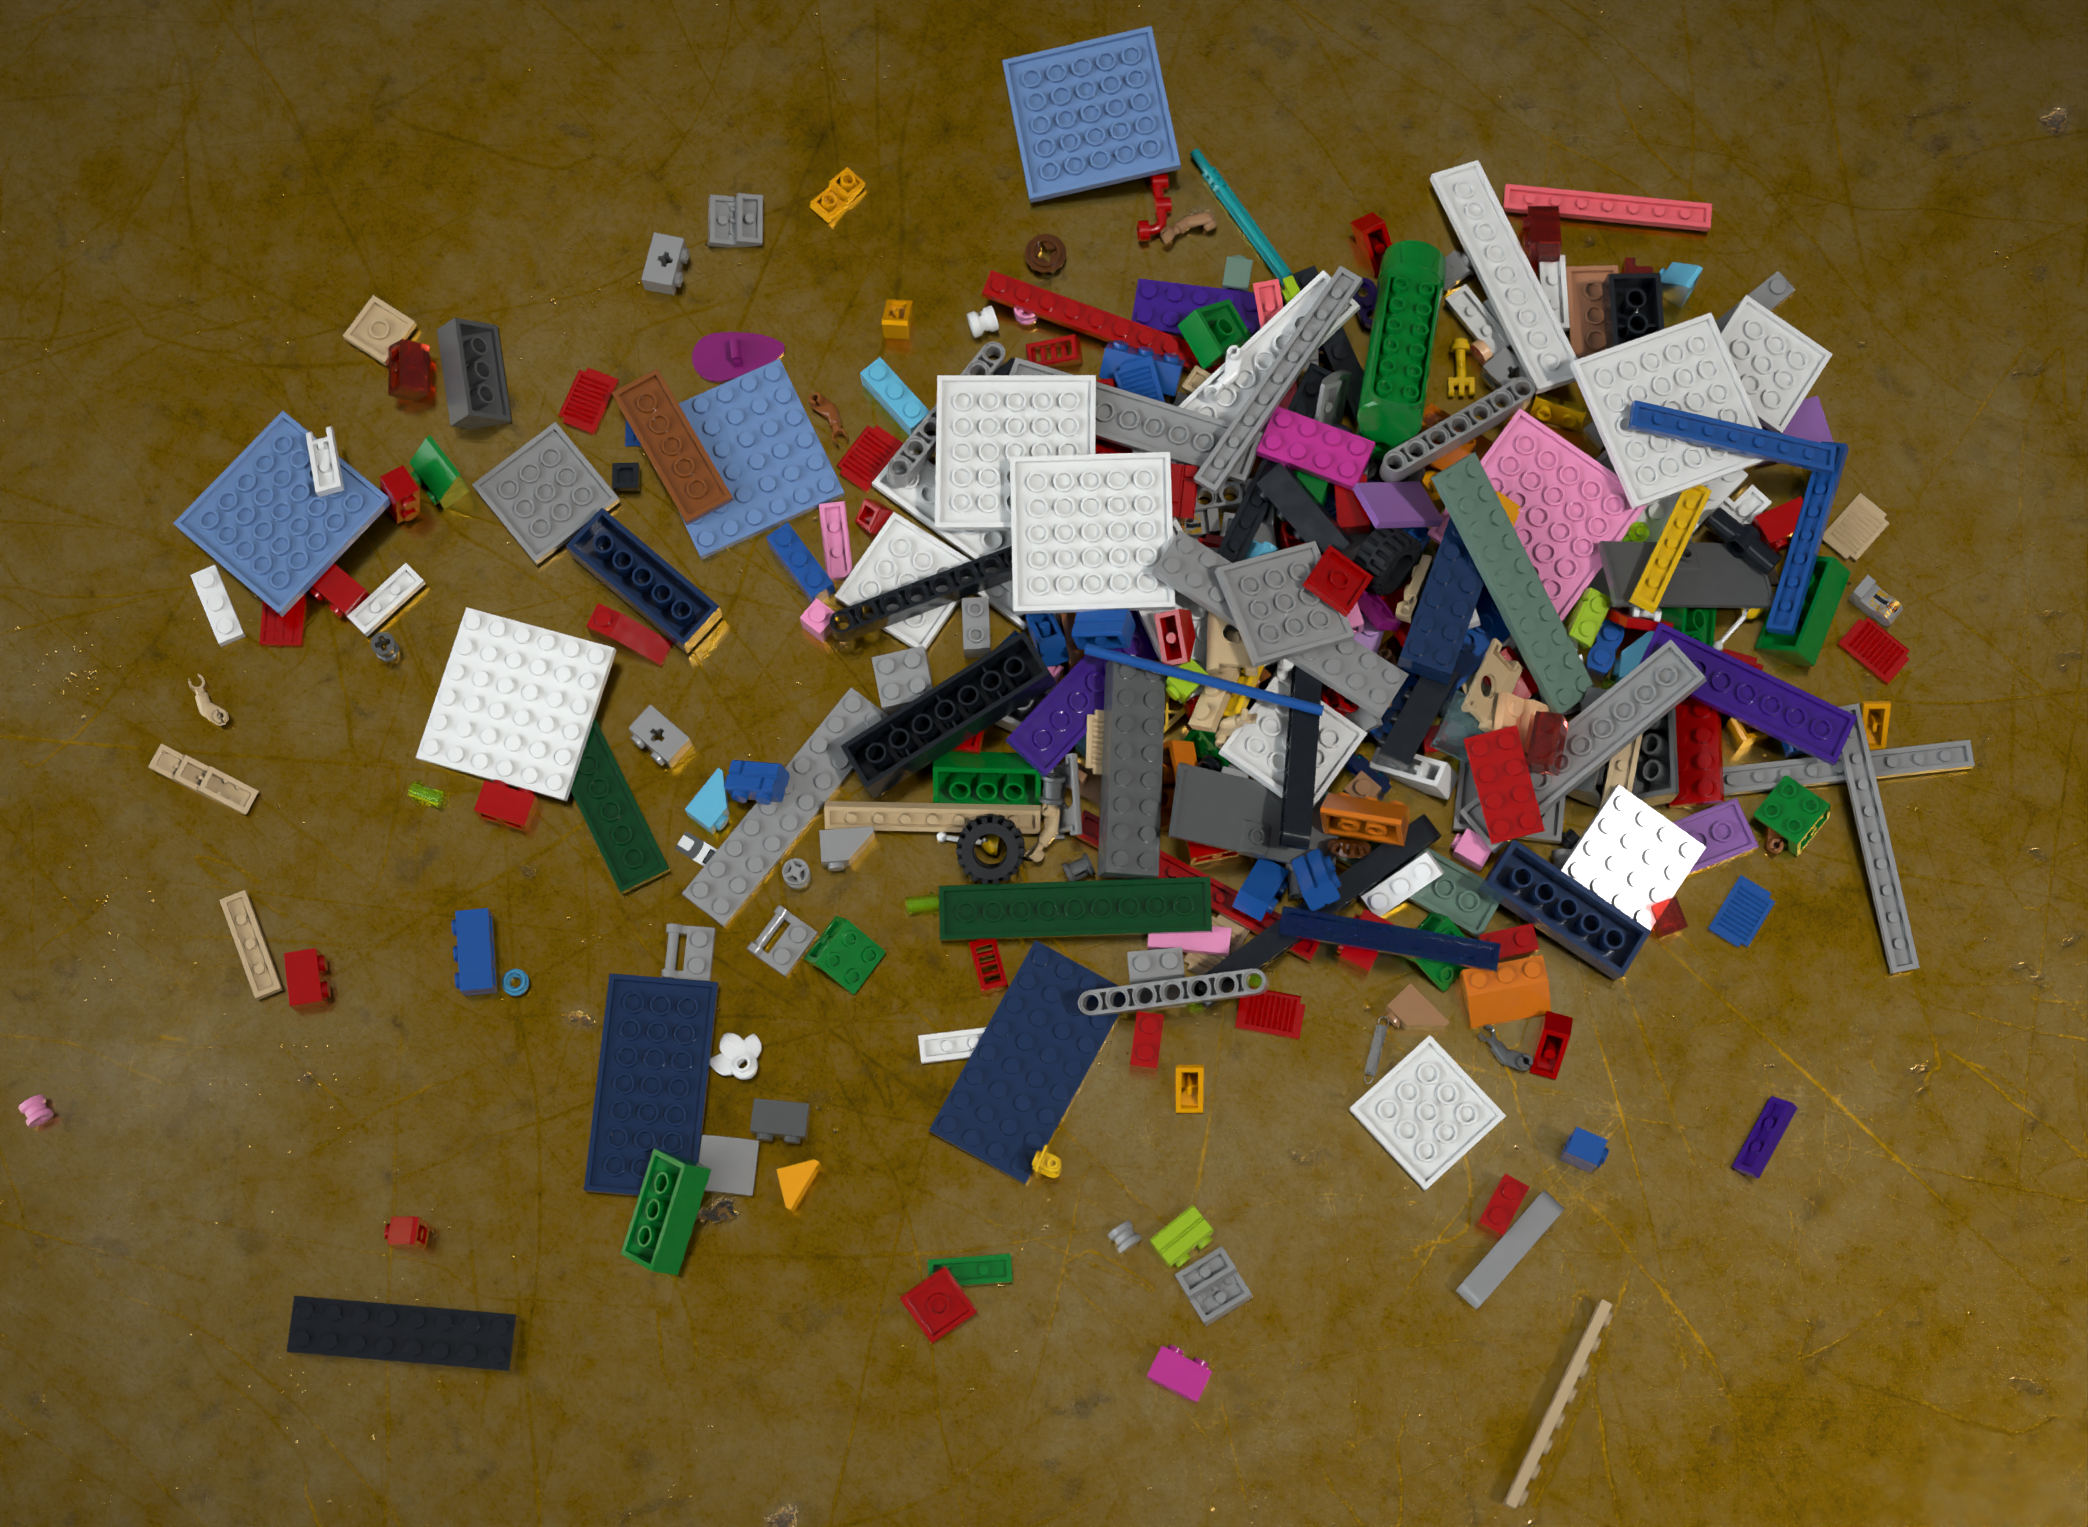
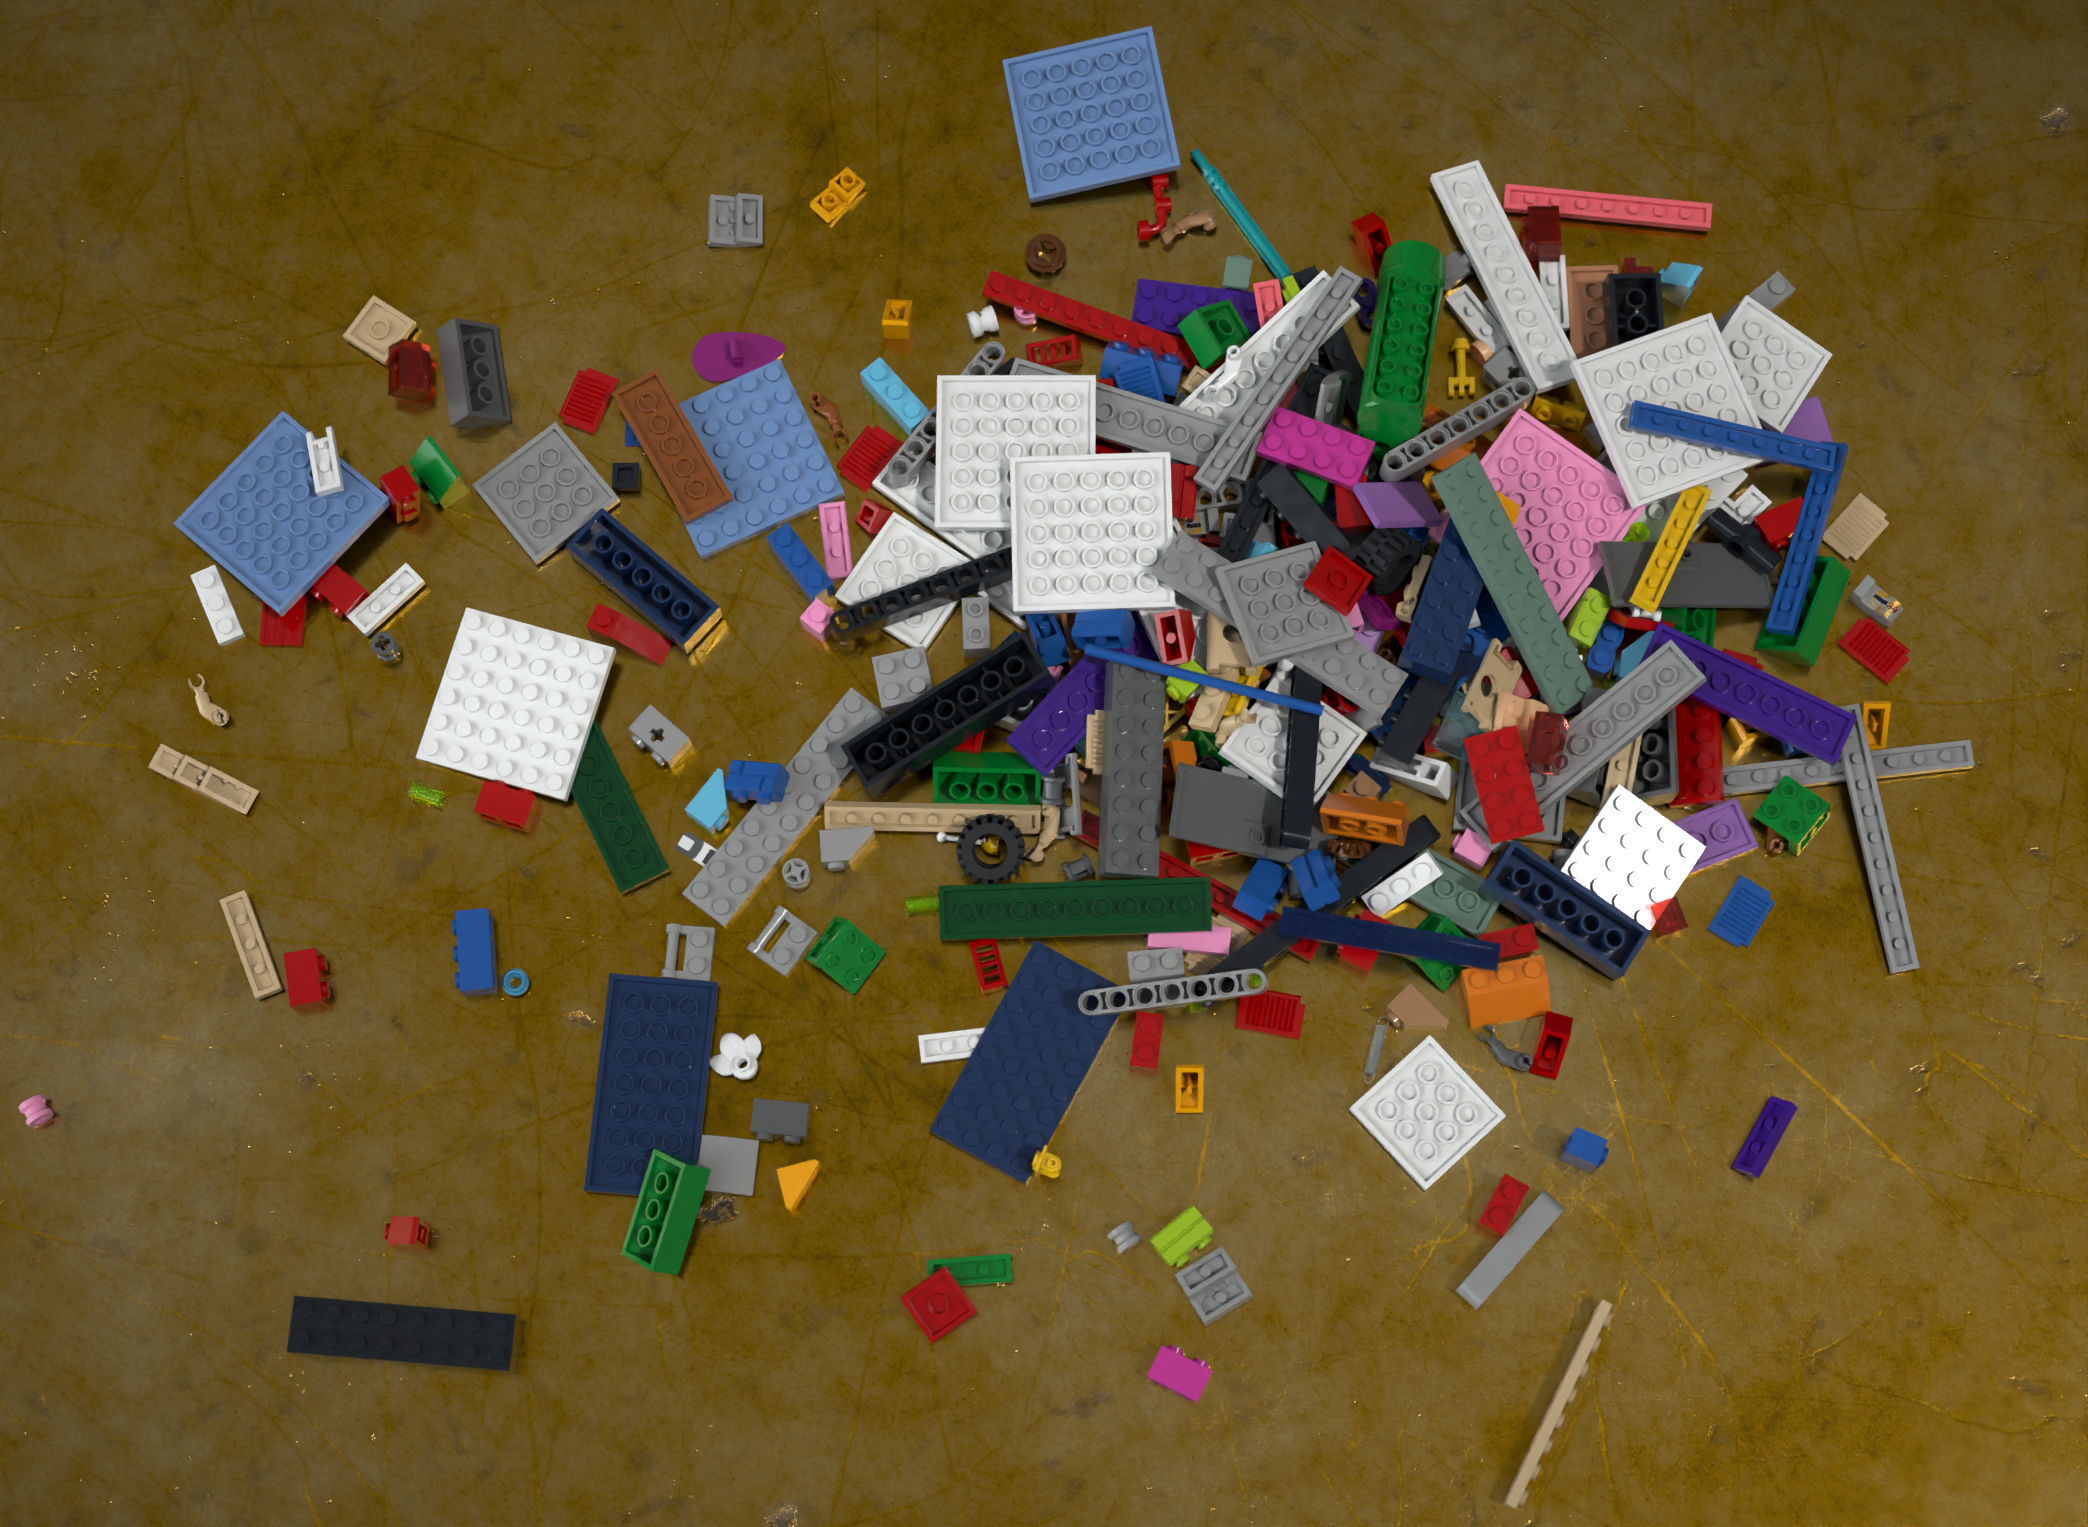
light grey brick [641,232,689,296] -> none
white hinge [1712,608,1764,651] -> none

